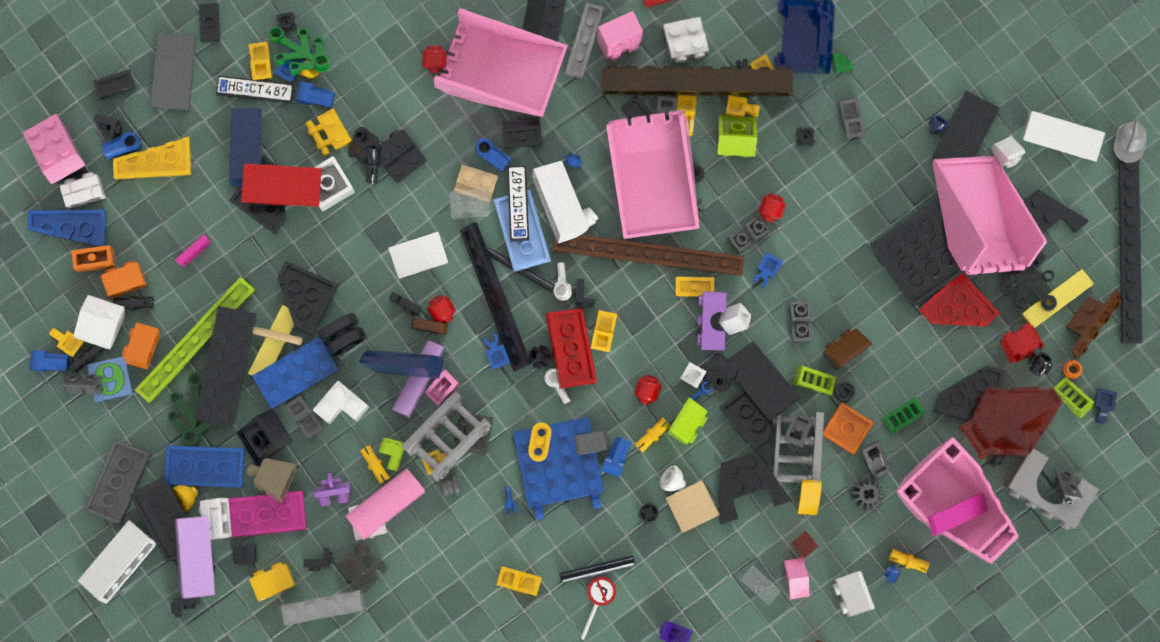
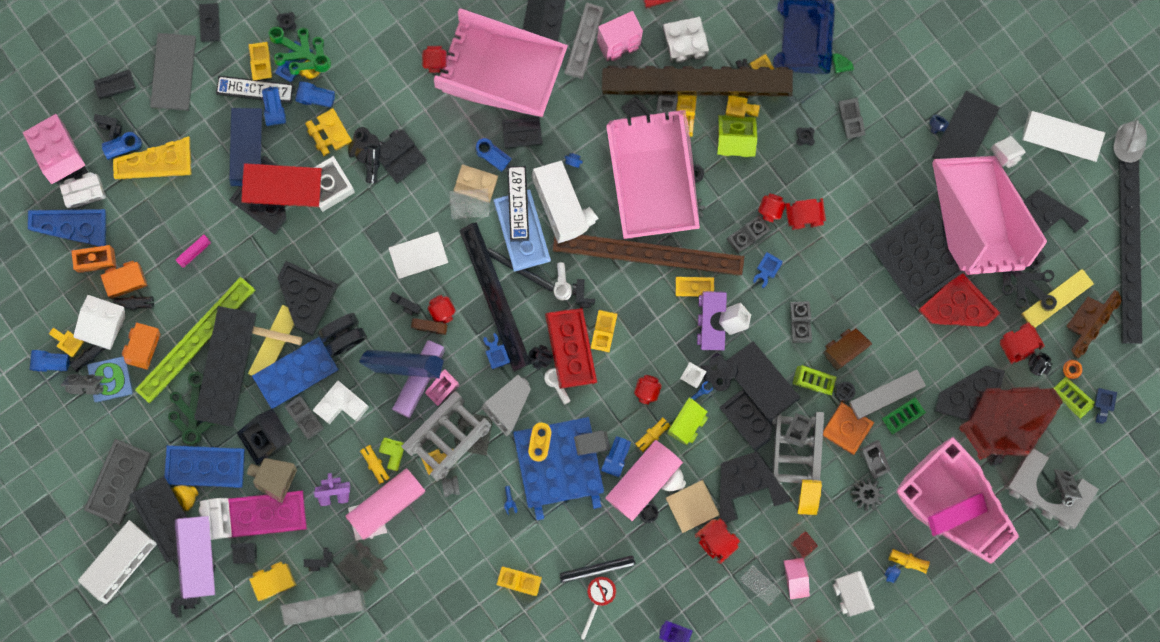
none -> blue piece [262,87,286,126]
none -> light grey slope [481,375,531,437]
none -> bright pink brick [605,440,683,521]
none -> red brick [695,518,740,564]
none -> red brick [785,198,826,230]
none -> light grey tile [849,369,926,420]

